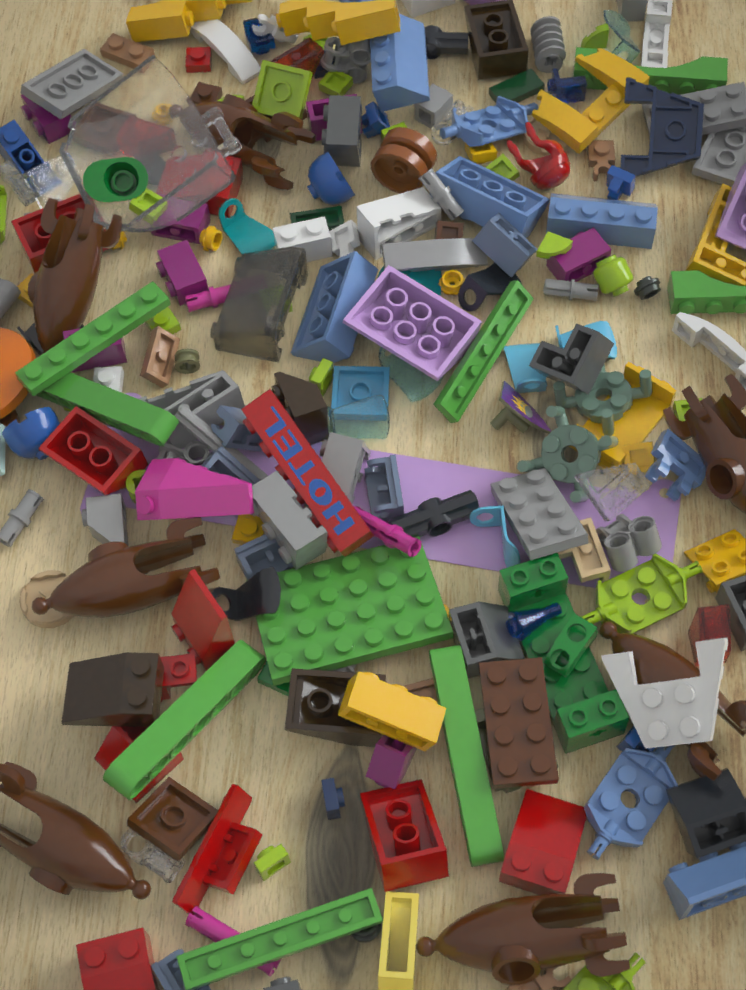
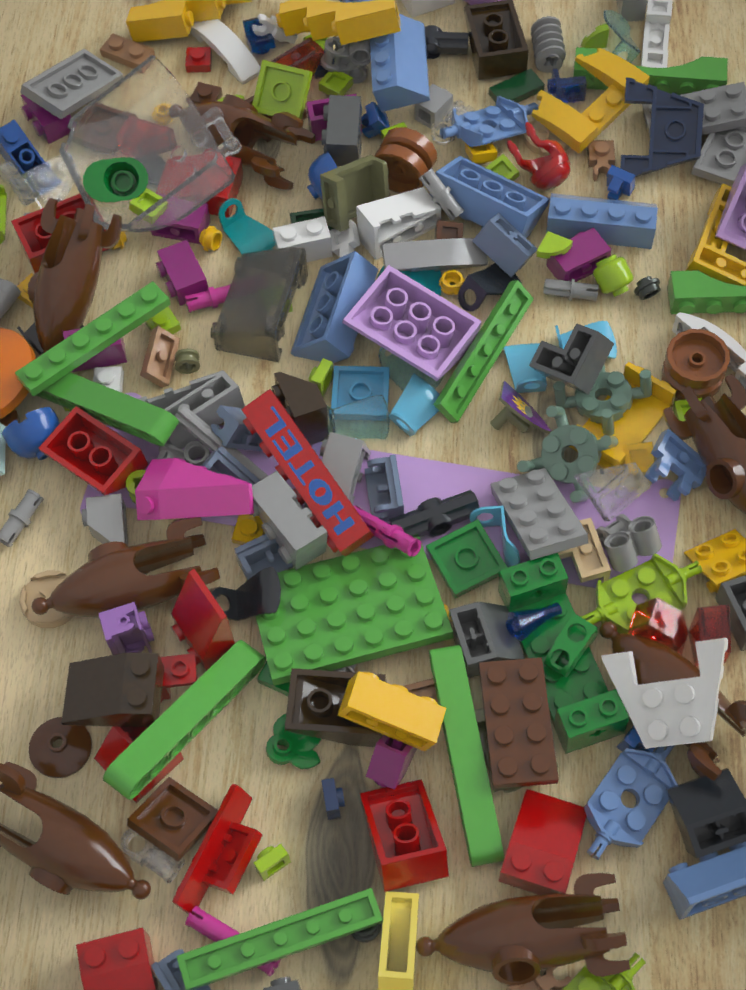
none -> reddish brown dish [29,717,92,778]
none -> medium lavender hinge [98,602,155,655]
none -> green plate [266,714,321,769]
none -> olive panel [320,155,391,232]
none -> medium azure piece [388,373,439,436]
none -> green plate [426,519,508,599]
none -> clear red slope [628,597,689,655]
none -> dark orange wheel [662,329,730,400]

